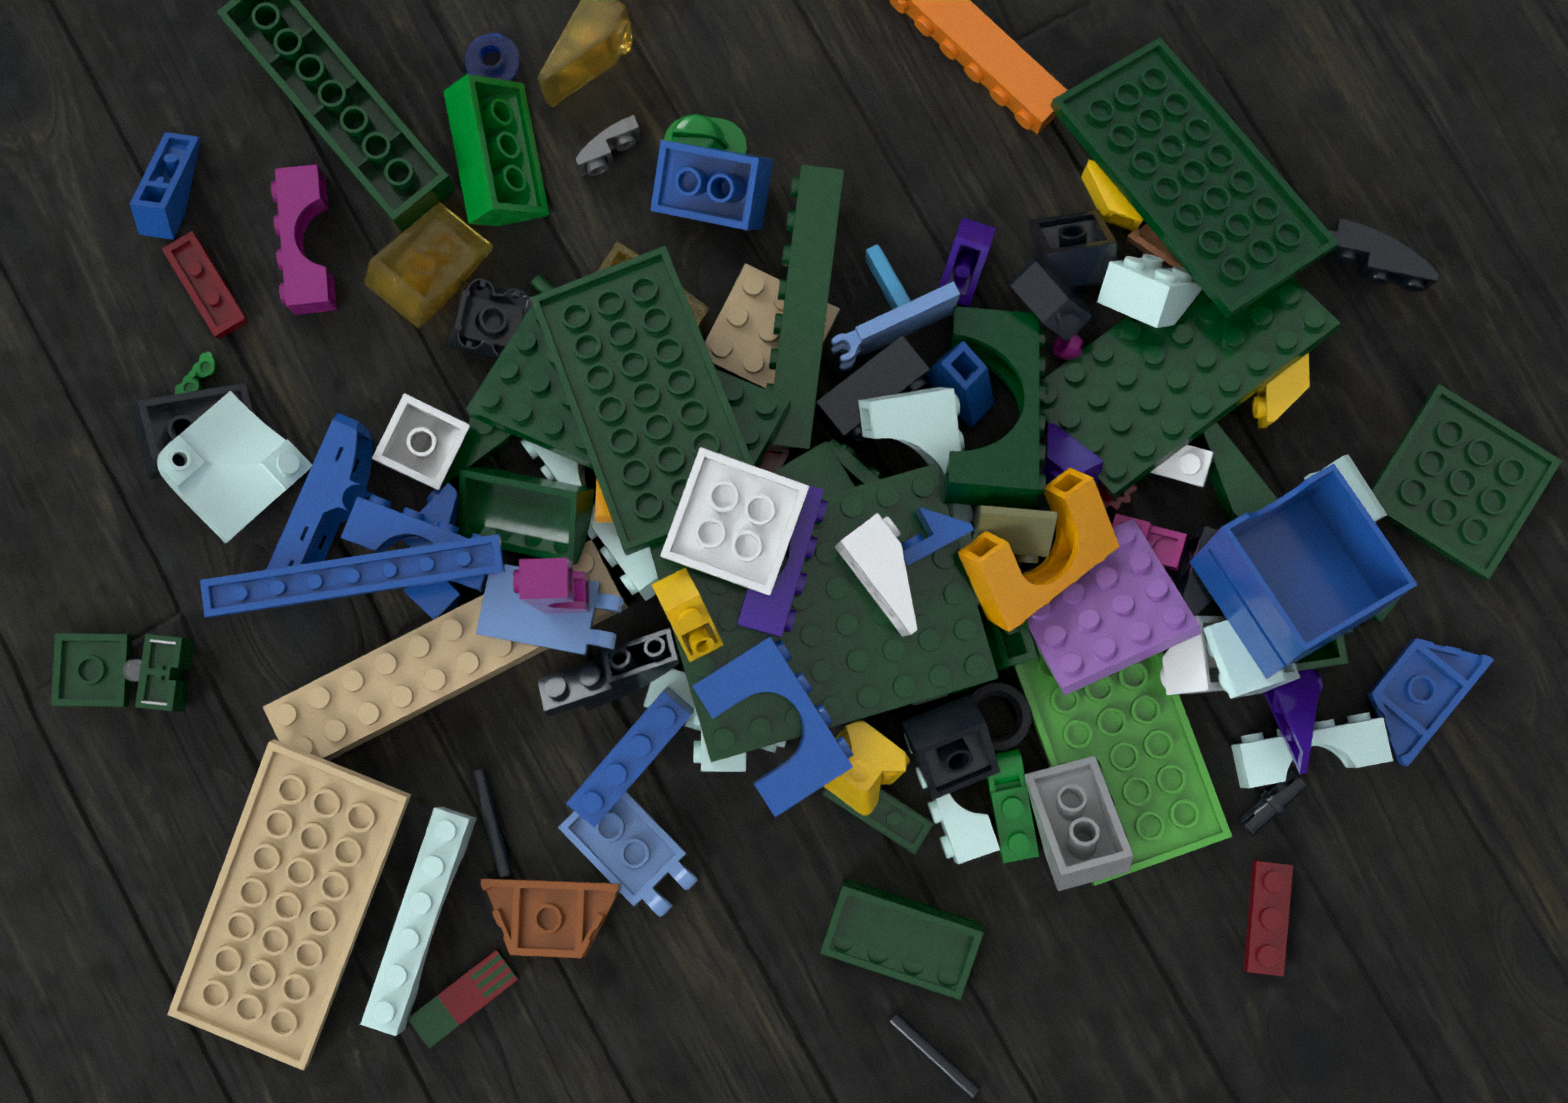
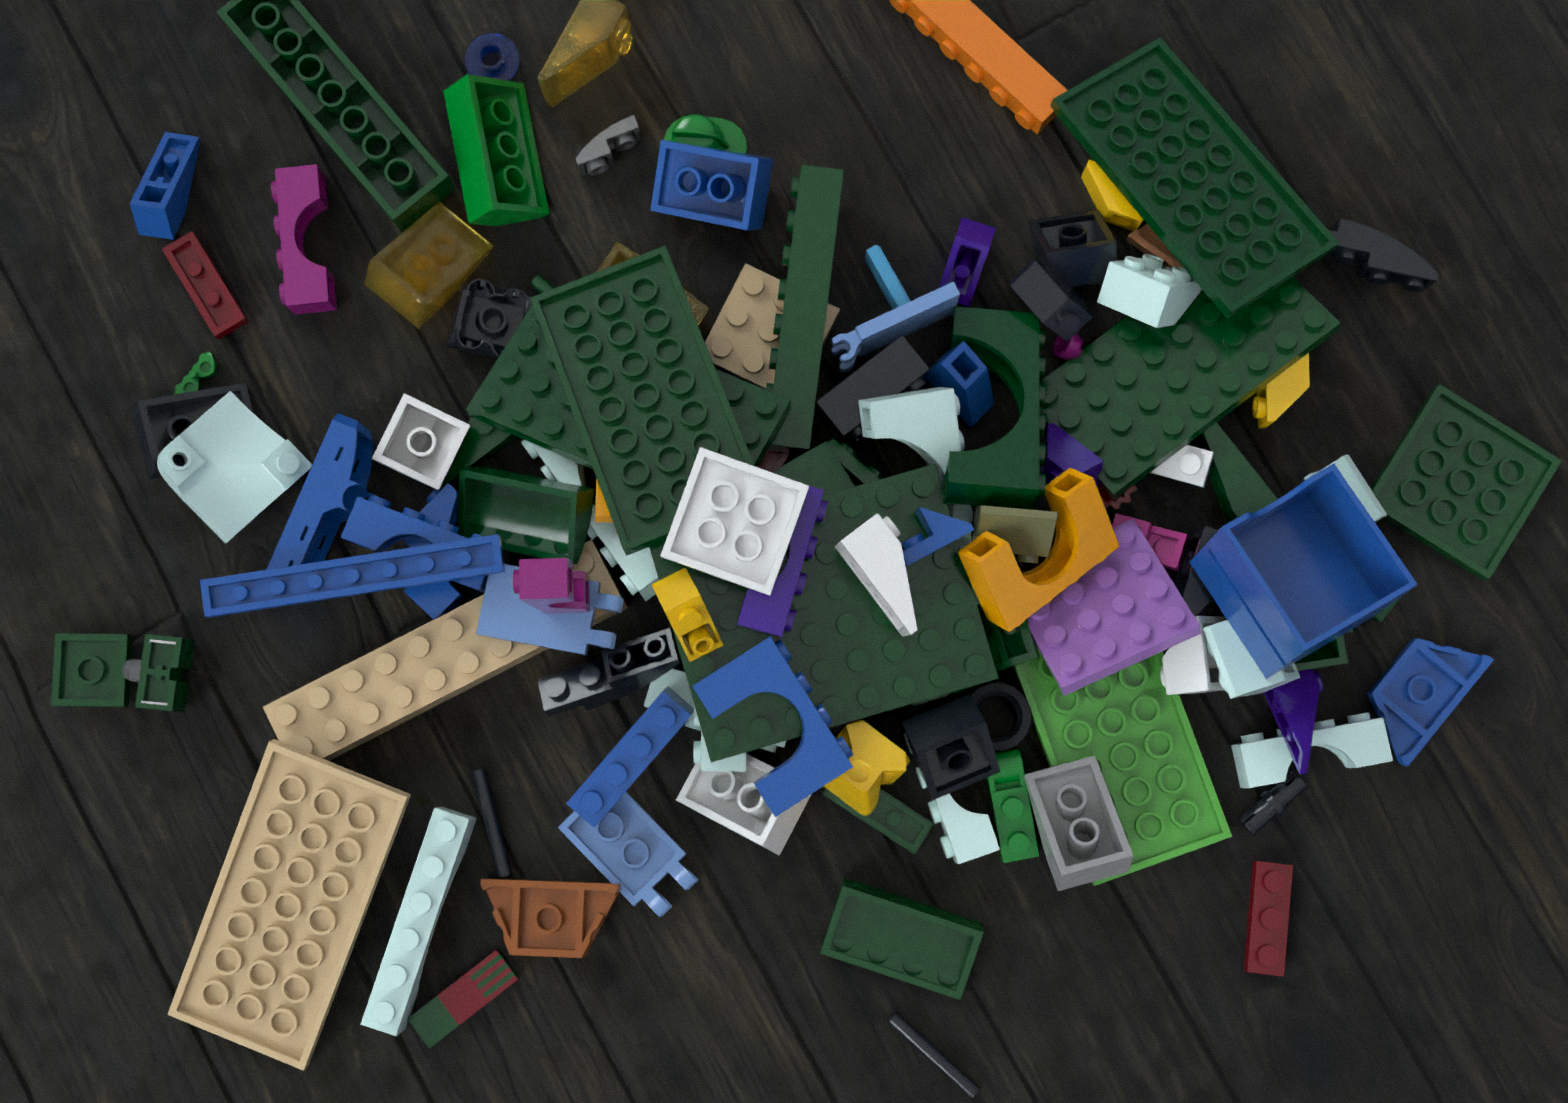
none -> white slope [676,754,811,856]

